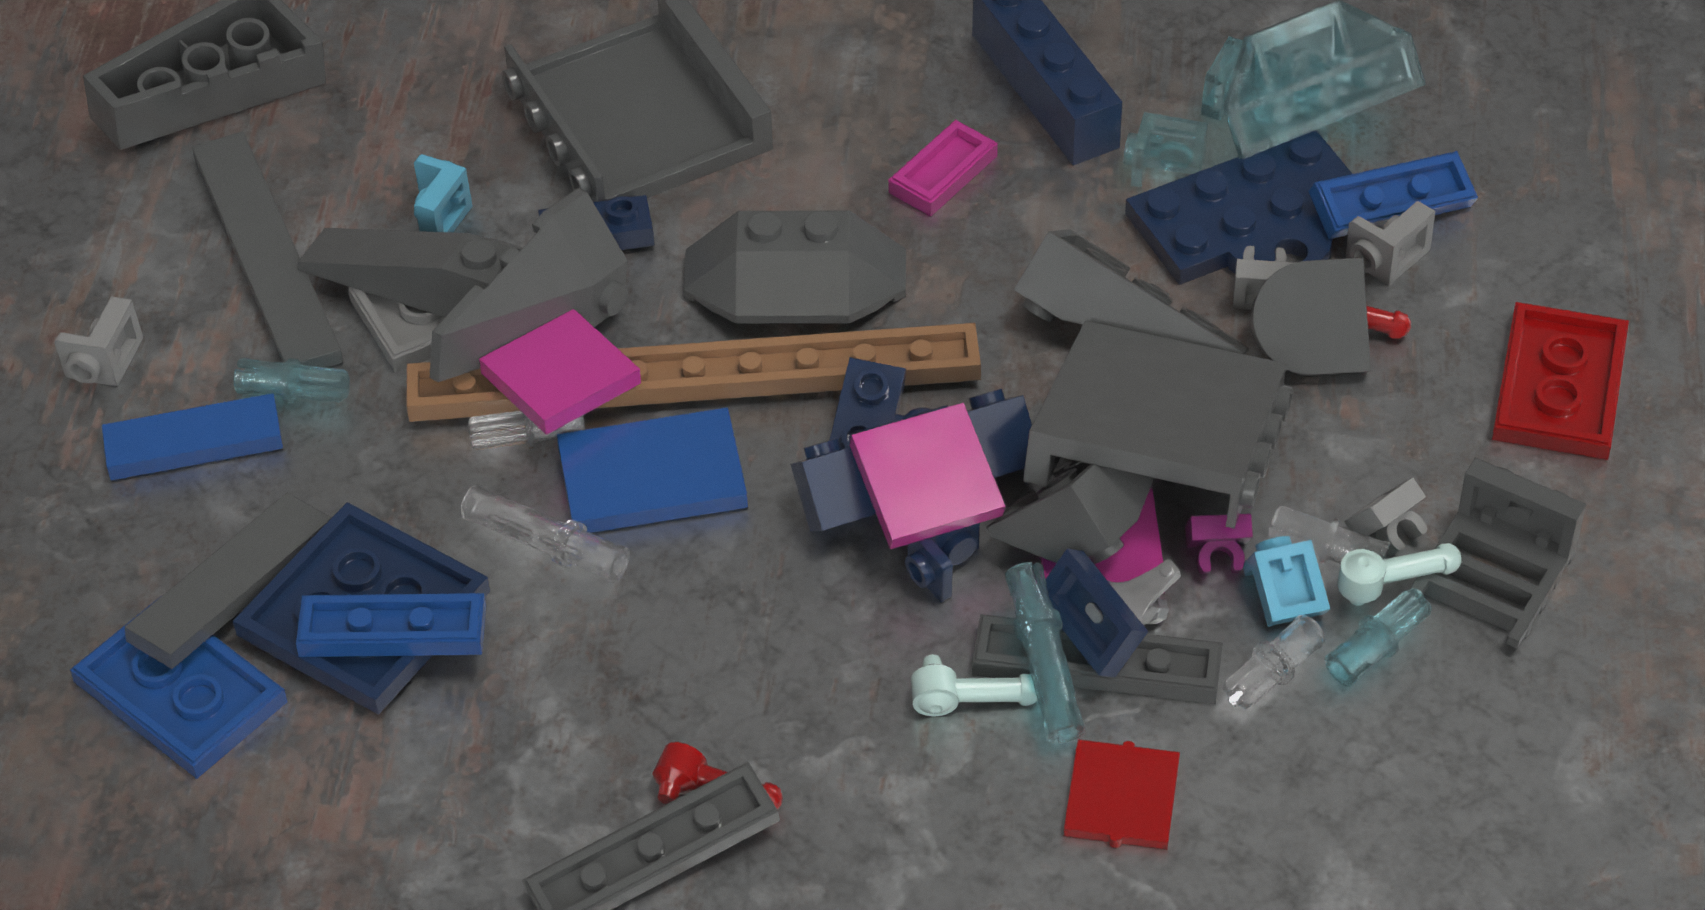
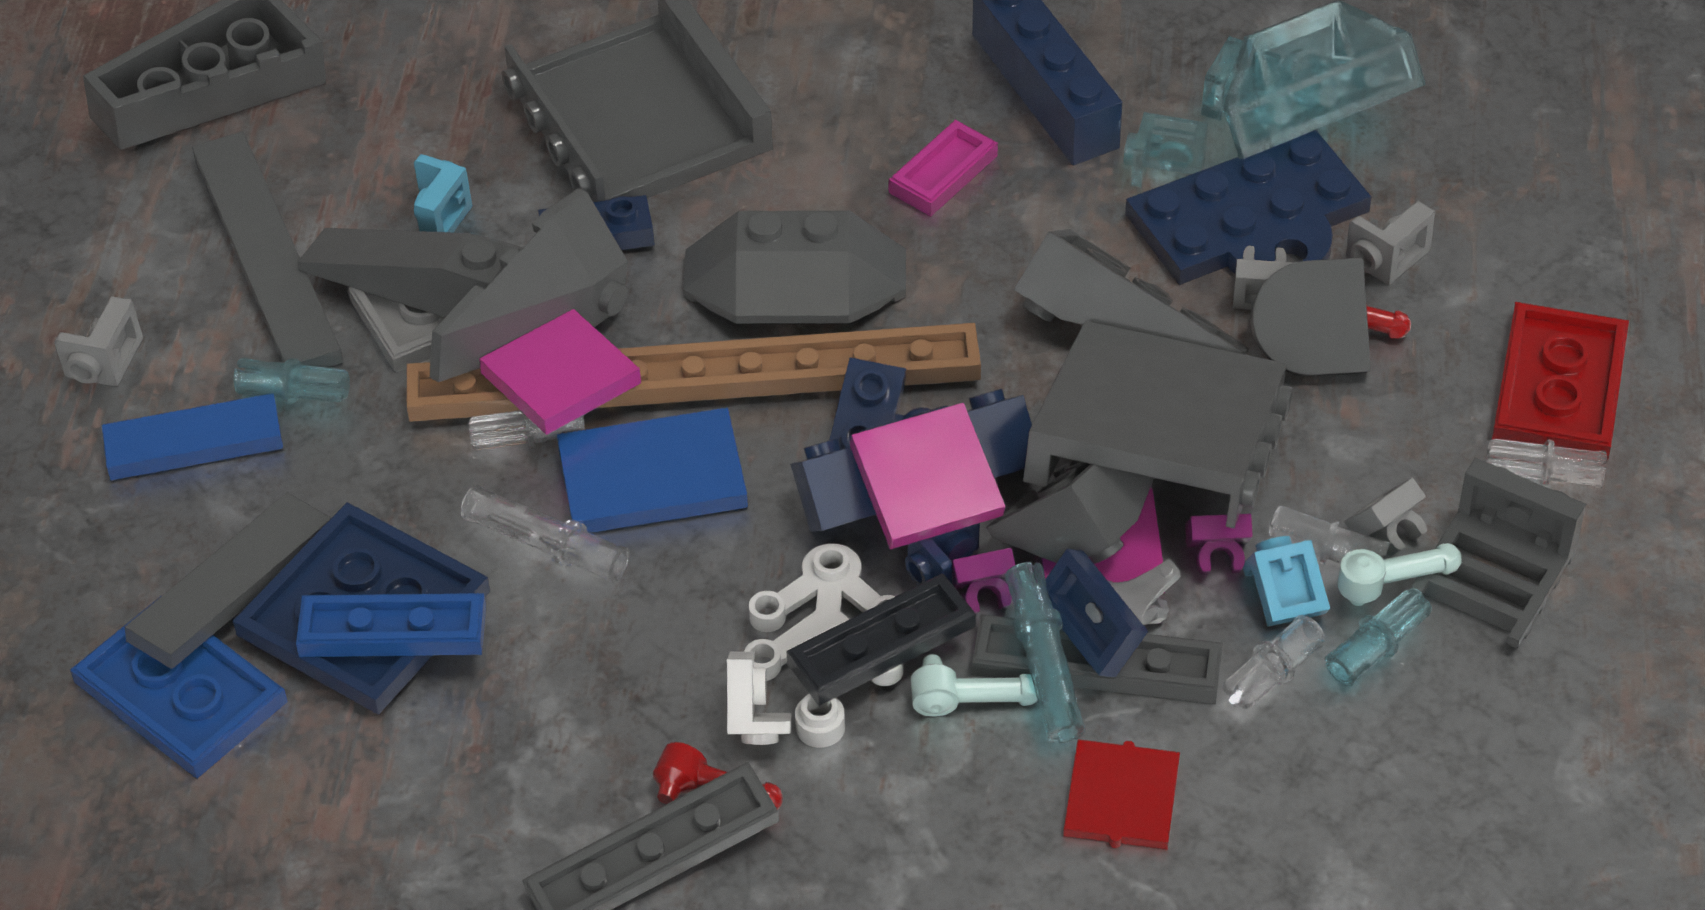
blue tile [1308,151,1478,239] -> none
none -> white bracket [727,651,792,745]
none -> white plant [744,544,903,748]
none -> black tile [786,573,976,706]
none -> magenta tile [951,548,1017,614]
none -> clear axle [1485,439,1607,489]

